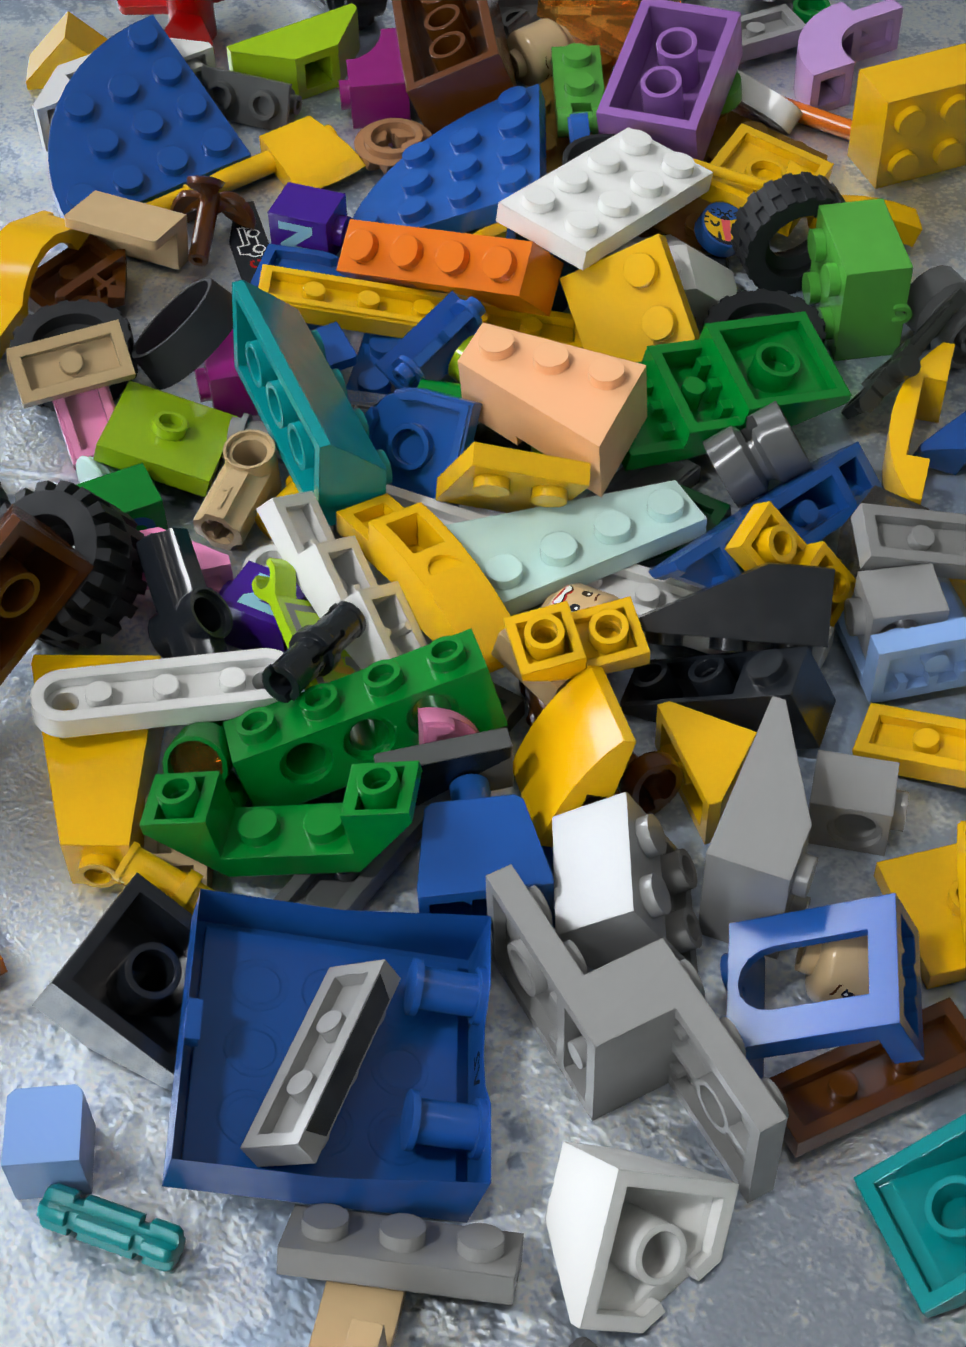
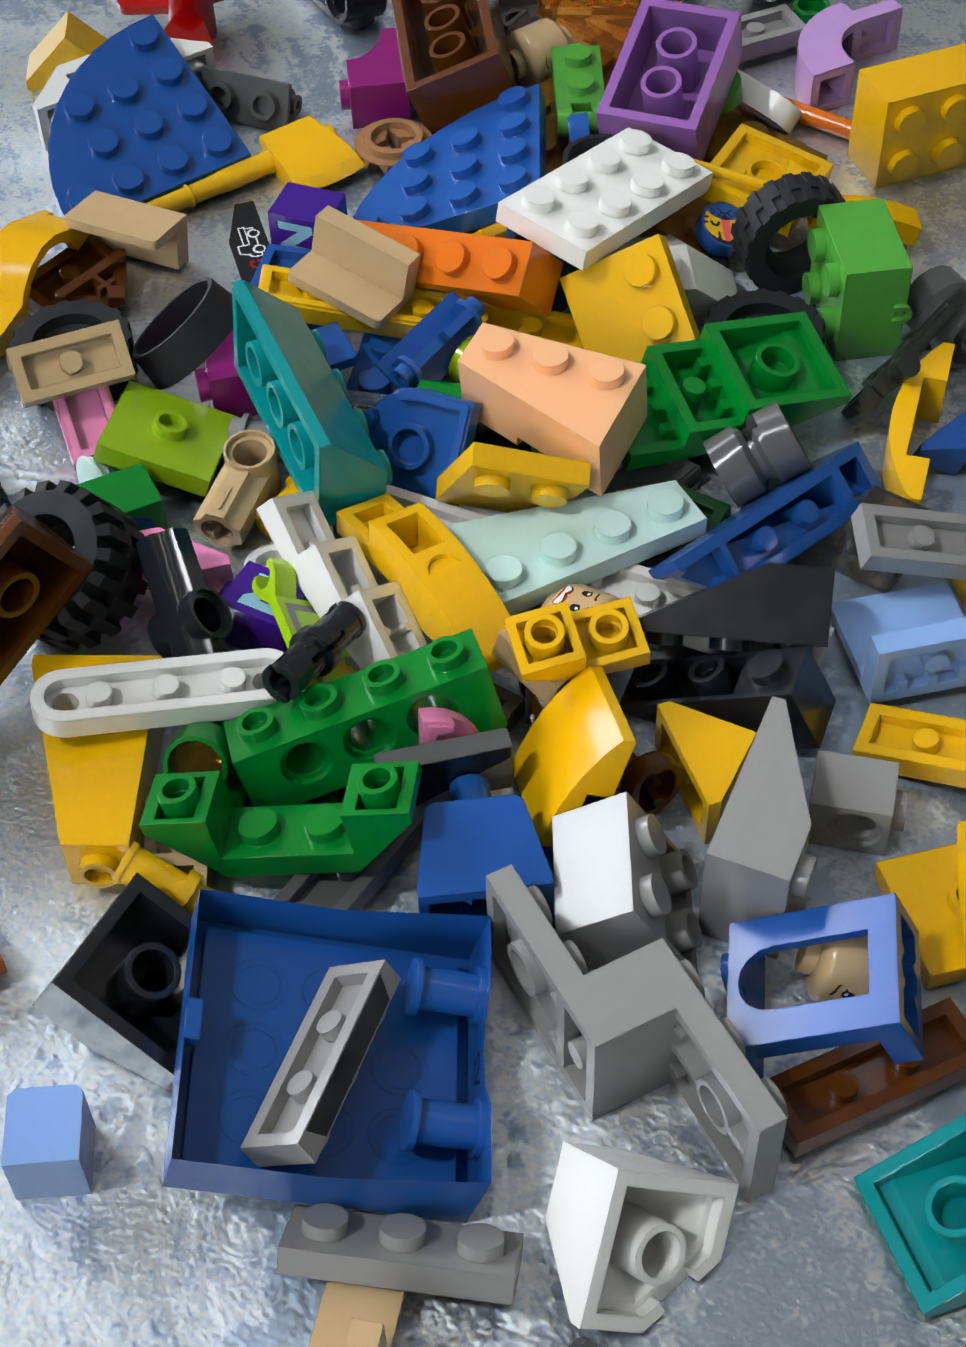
teal axle [36,1183,186,1271] -> none
reddish brown plant [170,175,256,266] -> none
lime slope [226,3,360,100] -> none
yellow slope [725,501,856,627] -> none
light grey brick [844,563,950,661] -> none
none -> tan panel [288,205,421,329]

